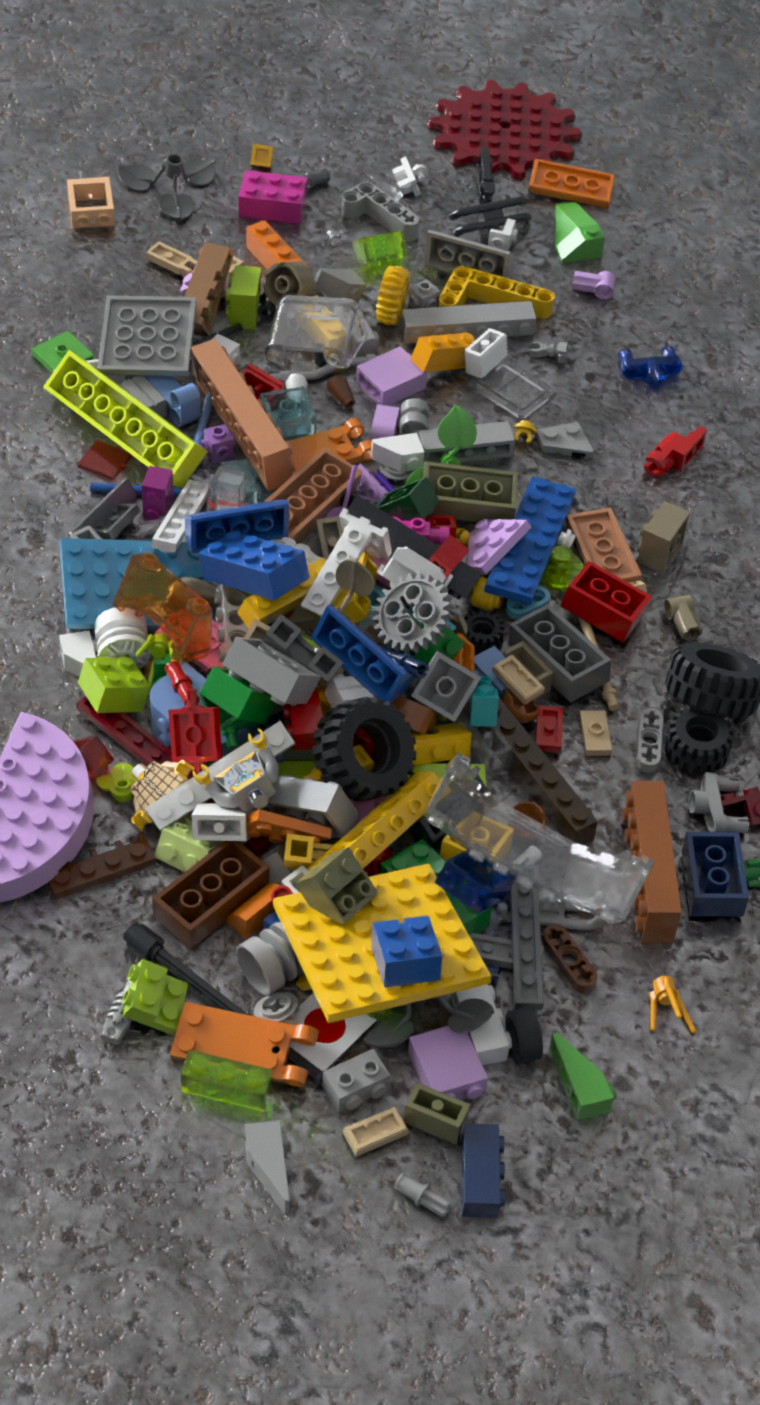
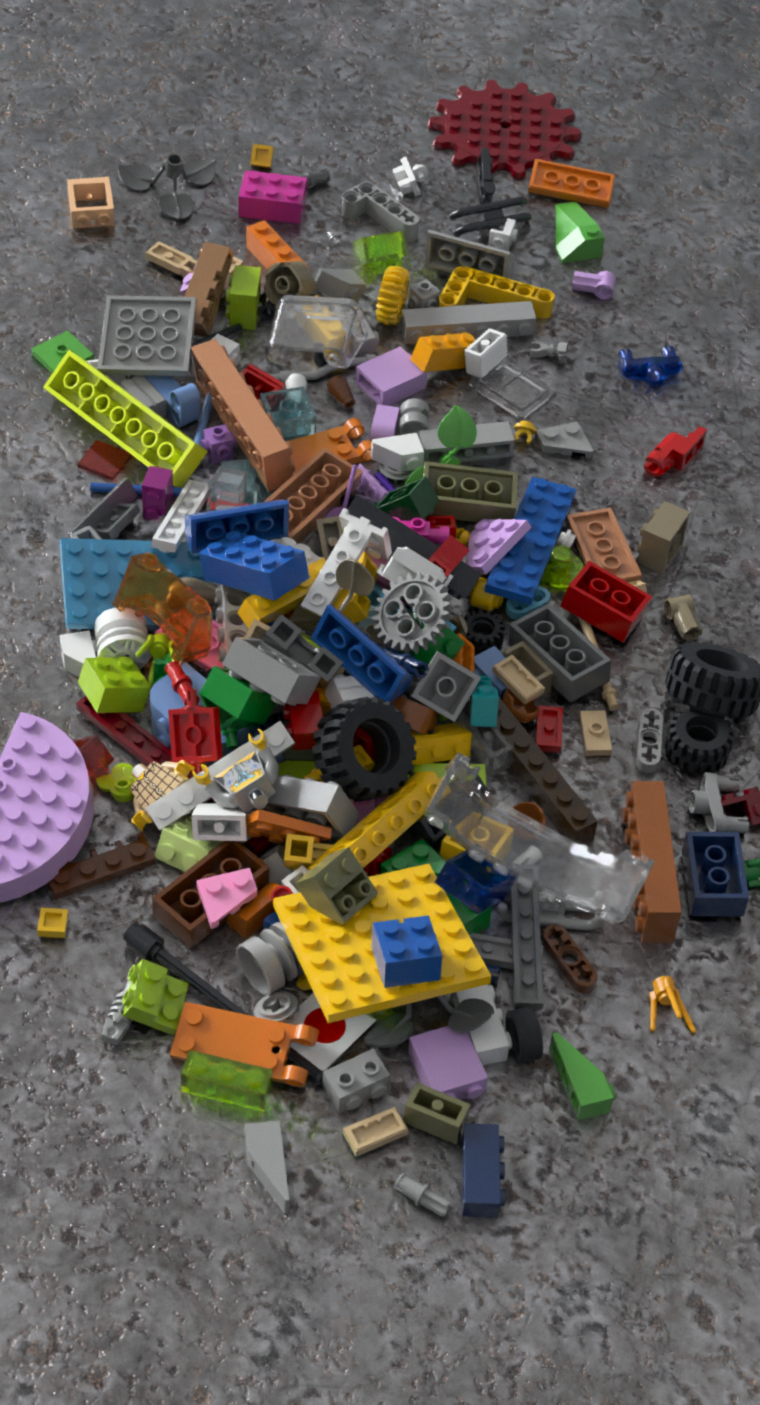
none -> yellow plate [37,908,69,938]
none -> bright pink wing [197,868,257,929]

